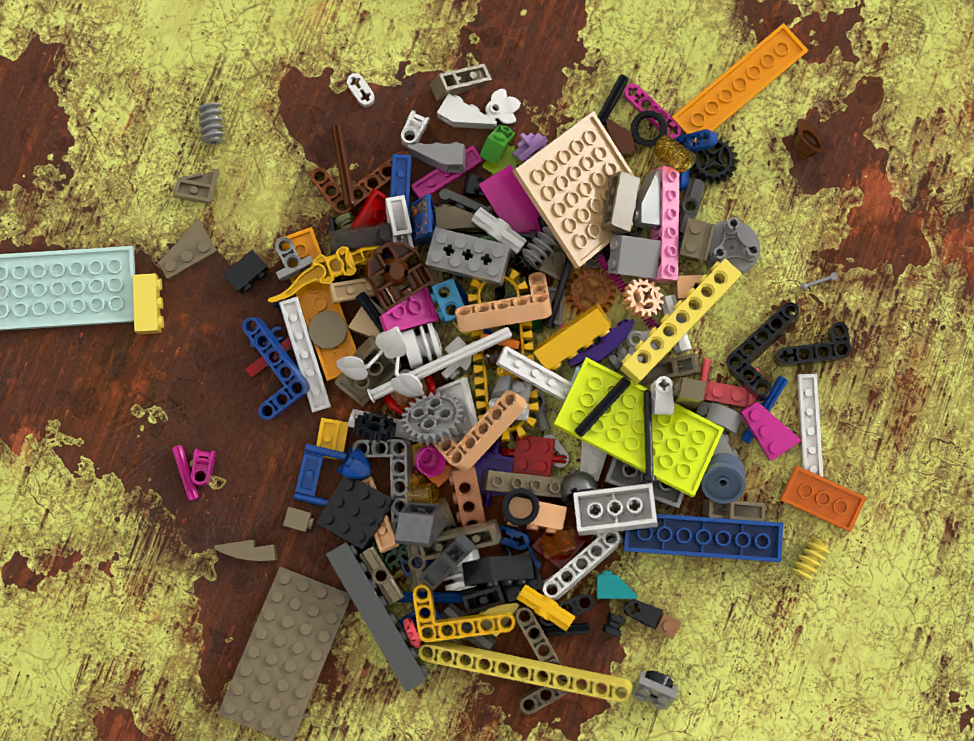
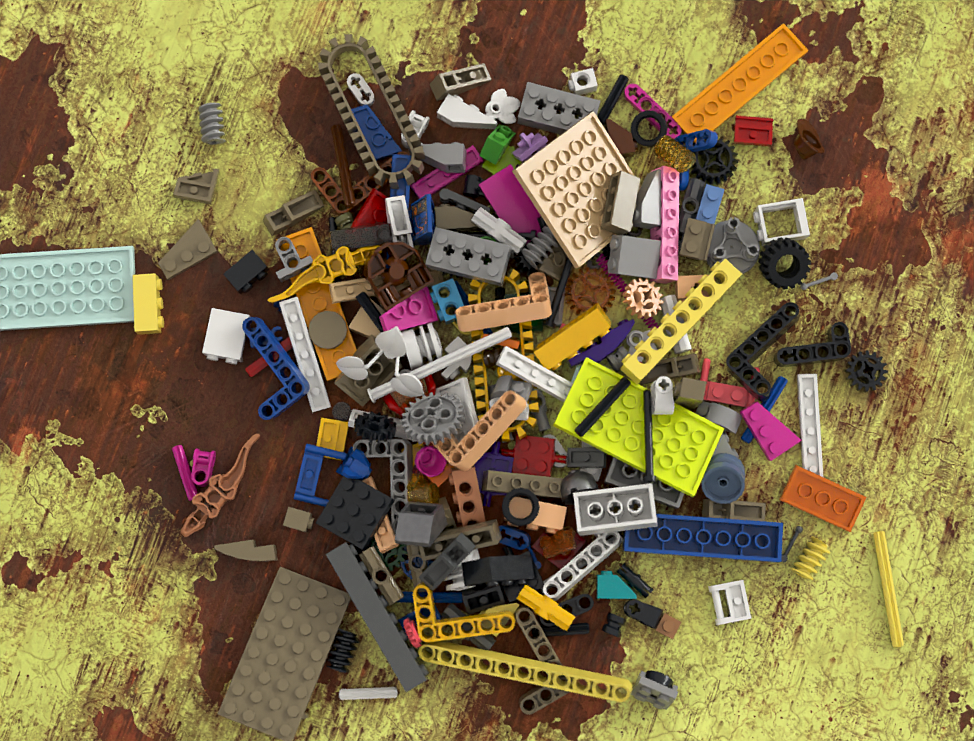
none -> nougat animal [181,434,260,537]
none -> white panel [202,308,251,364]
none -> dark tan slope [263,190,324,236]
none -> dark tan piece [318,34,425,189]
none -> black piece [327,628,360,673]
none -> clear smoke plate [332,402,352,421]
none -> white axle [339,687,398,700]
none -> blue wing [351,104,402,161]
none -> light grey brick [517,82,600,135]
none -> dark grey plate [567,447,607,468]
none -> white brick [568,68,598,95]
none -> black pin [616,563,654,598]
none -> medium blue brick [695,184,725,224]
none -> white plate [708,580,751,625]
none -> red plate [733,115,774,147]
none -> white window [753,198,810,246]
none -> black tyre [758,237,811,289]
none -> dark grey hinge [781,526,803,562]
none -> black gear [845,350,888,393]
none -> light yellow axle [873,531,904,648]

